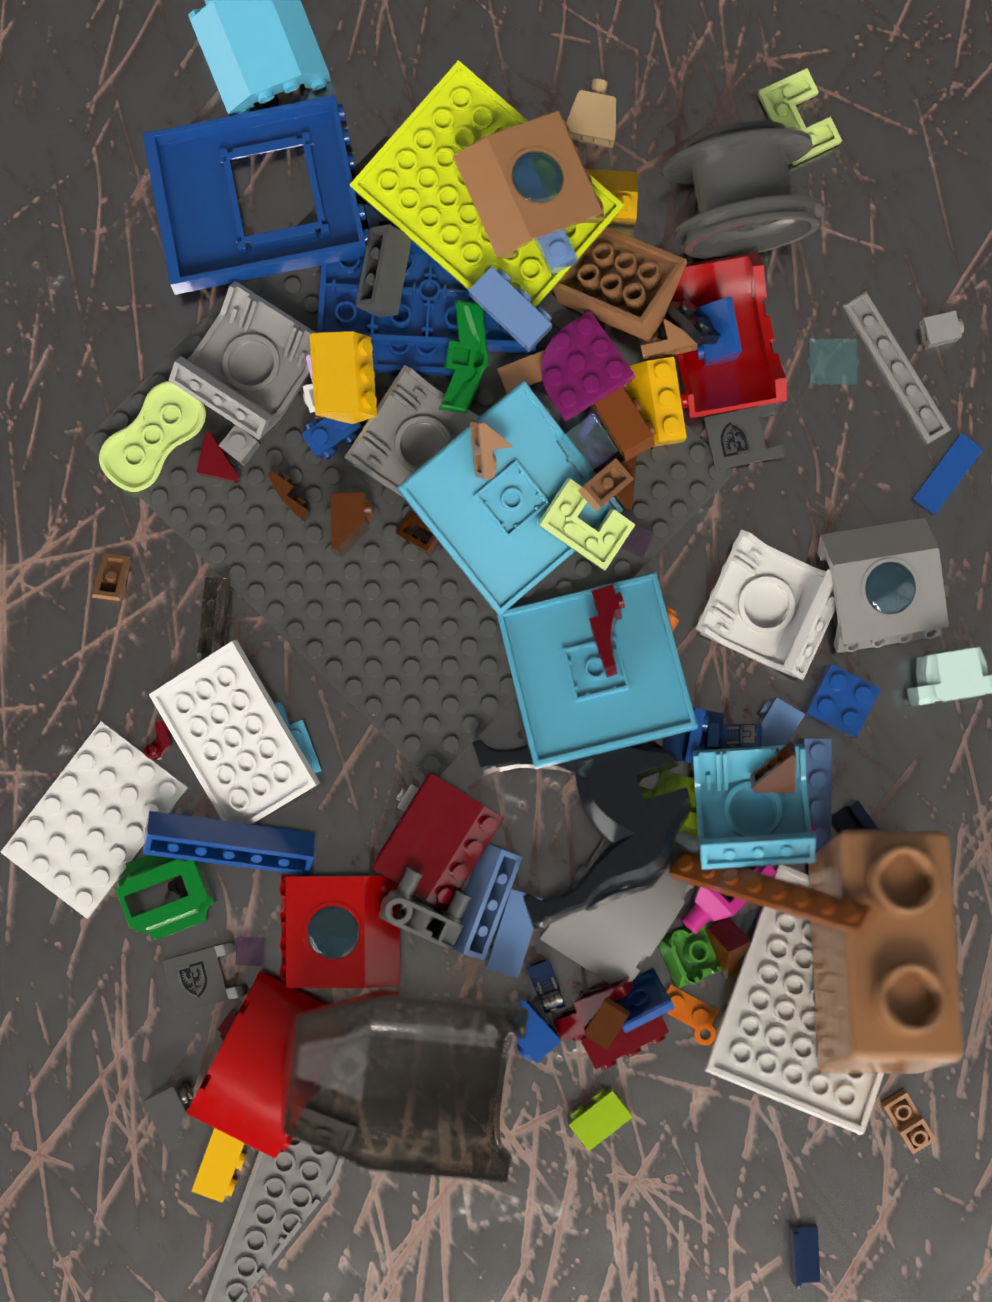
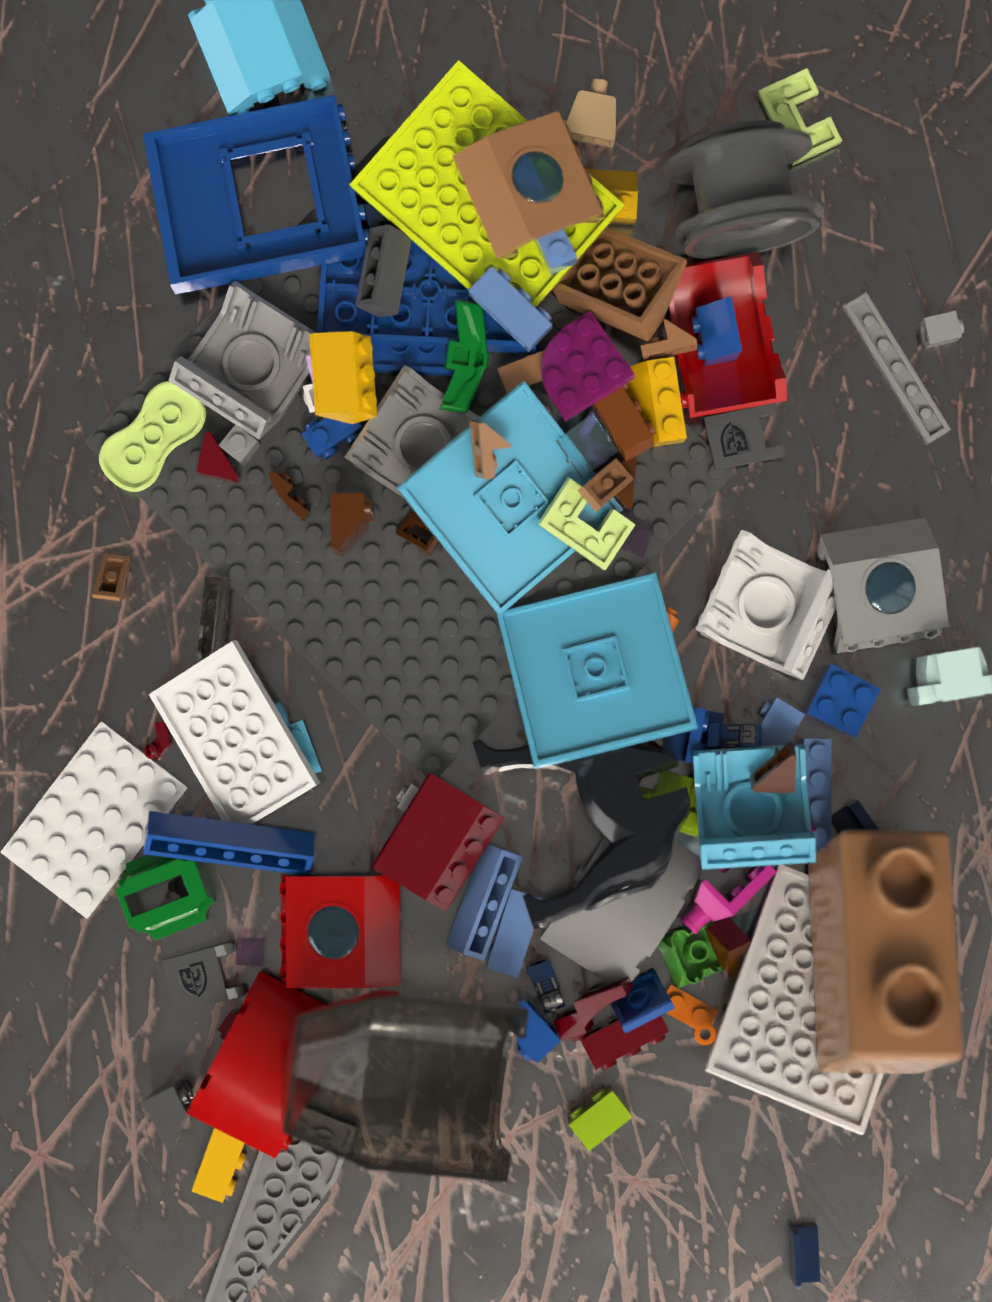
dark grey piece [378,867,472,950] -> none
reddish brown slope [583,997,630,1050] -> none
dark red slope [589,584,625,678] -> none
black plate [667,301,721,344] -> none
dark orange plate [669,850,875,936] -> none
clear light blue piece [806,339,860,385] -> none
medium nougat slope [881,1089,936,1154] -> none
blue tile [912,433,984,515] -> none

